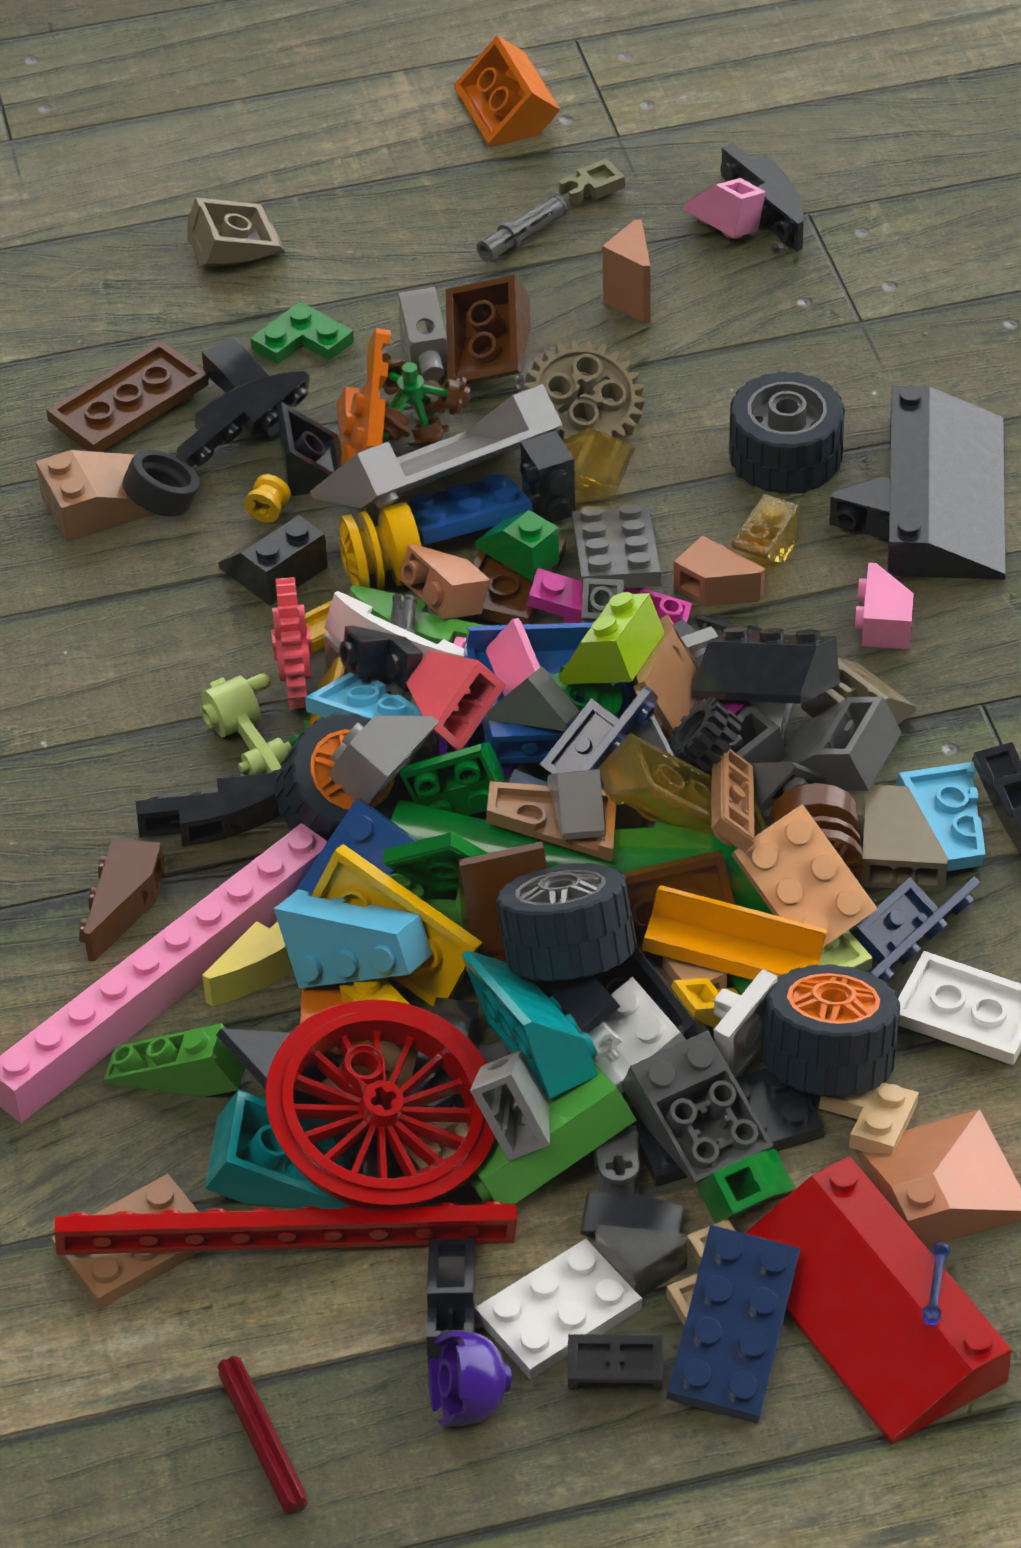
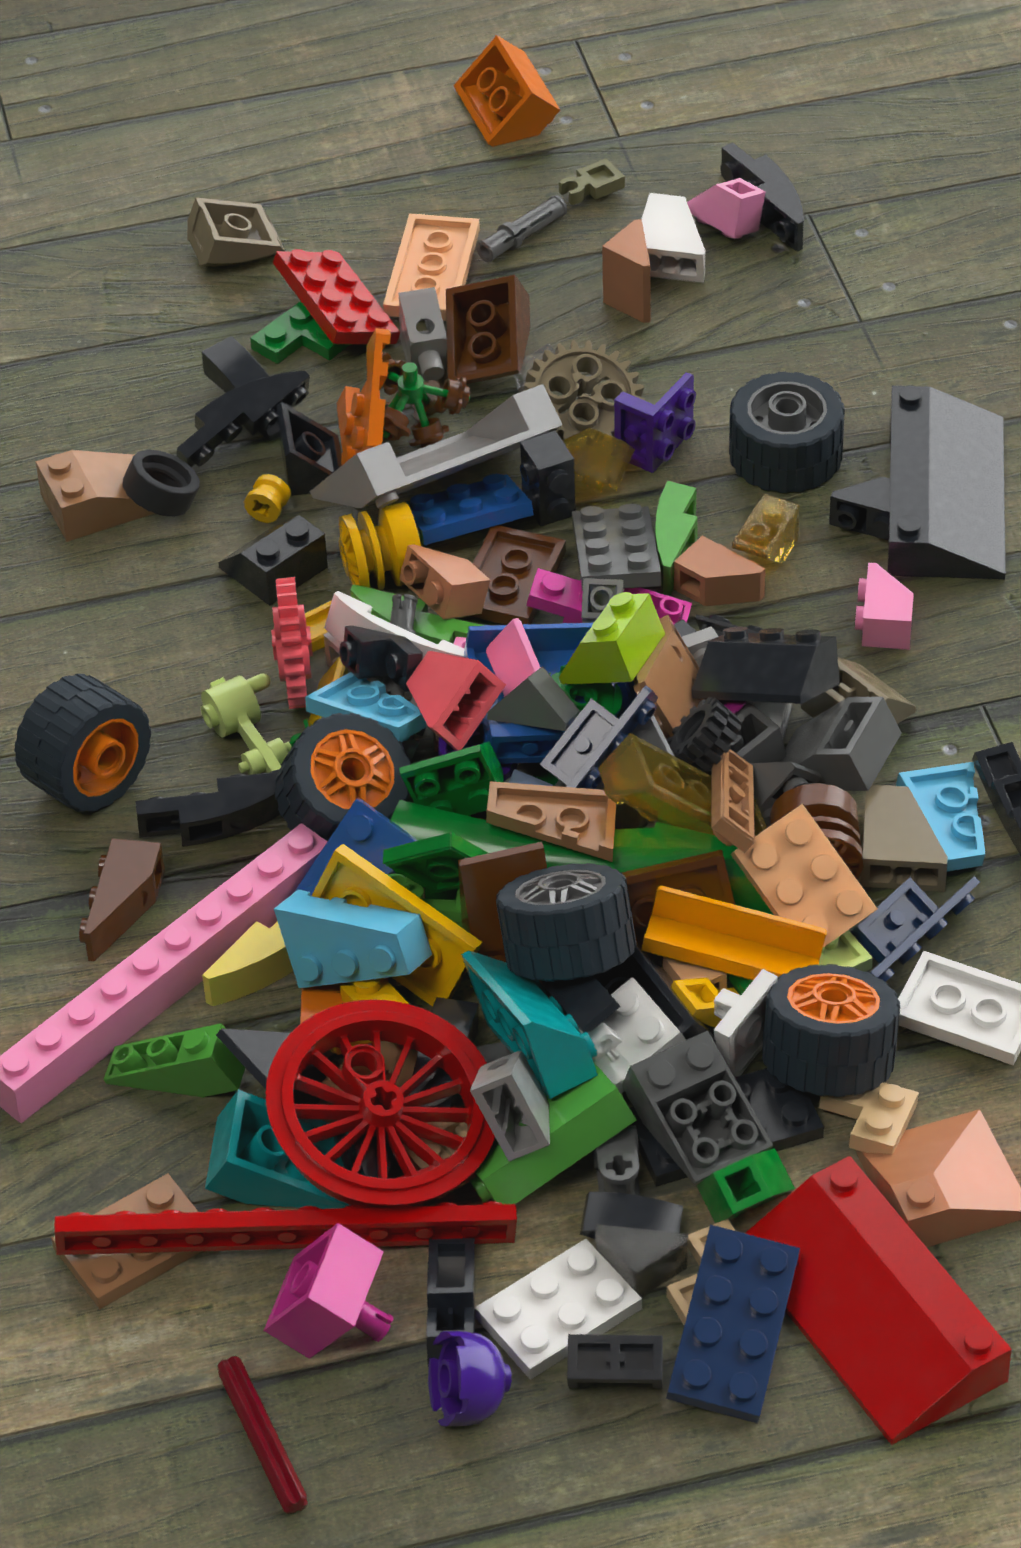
reddish brown plate [46,340,209,452] -> none
light grey slope [327,715,439,804] -> none
green slope [475,510,559,582] -> none
light grey slope [547,769,605,840] -> none
clear blue hinge [922,1241,951,1325] -> none
none -> black wheel [14,674,151,813]
none -> dark pink brick [263,1223,393,1359]
none -> red plate [273,249,400,344]
none -> light nougat plate [383,213,480,321]
none -> dark purple bracket [614,372,696,473]
none -> white slope [642,193,705,283]
none -> bright green slope [655,481,698,595]

